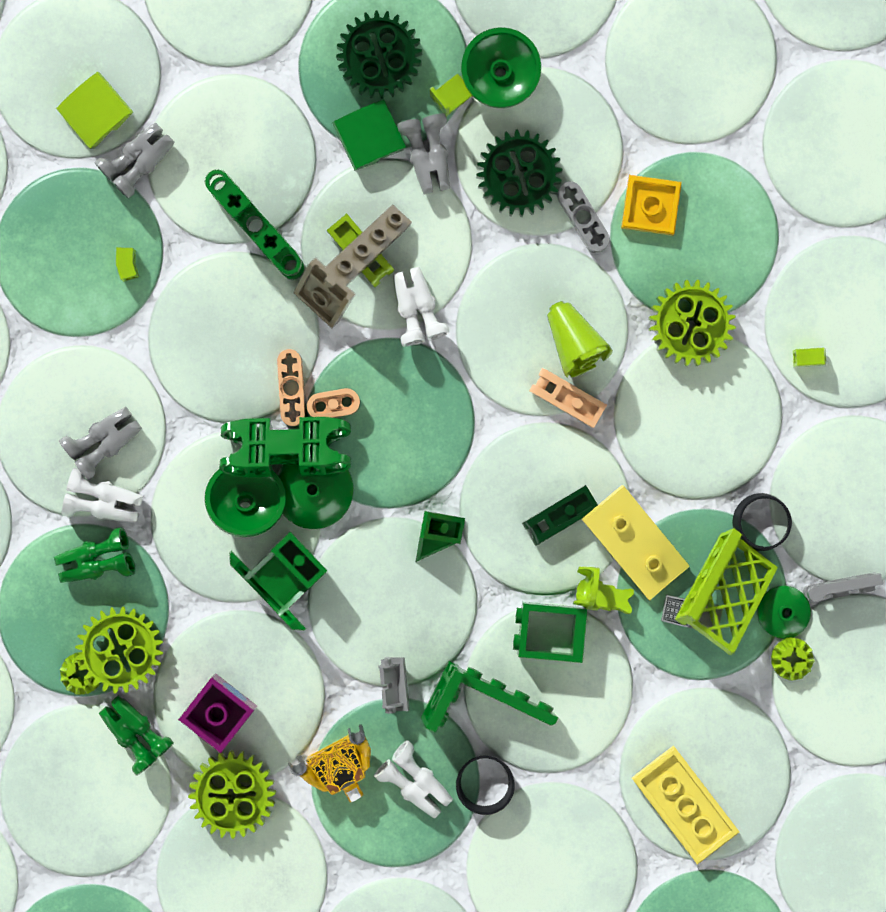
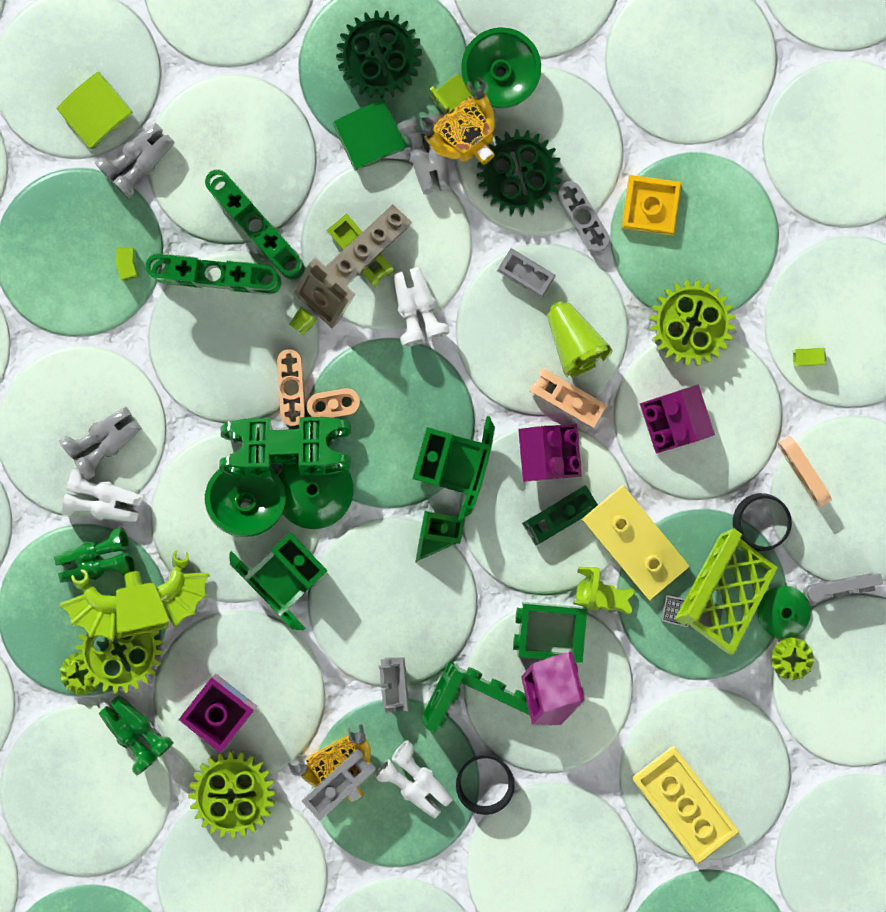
none -> lime torso [59,550,210,641]
none -> green piece [145,254,282,295]
none -> lime hose [289,307,318,335]
none -> light grey plate [302,749,376,821]
none -> green piece [412,416,495,520]
none -> torso [414,77,495,165]
none -> light grey plate [497,248,556,299]
none -> magenta slope [518,424,582,482]
none -> magenta slope [521,652,585,725]
none -> magenta slope [640,384,715,454]
none -> light nougat beam [778,436,832,508]

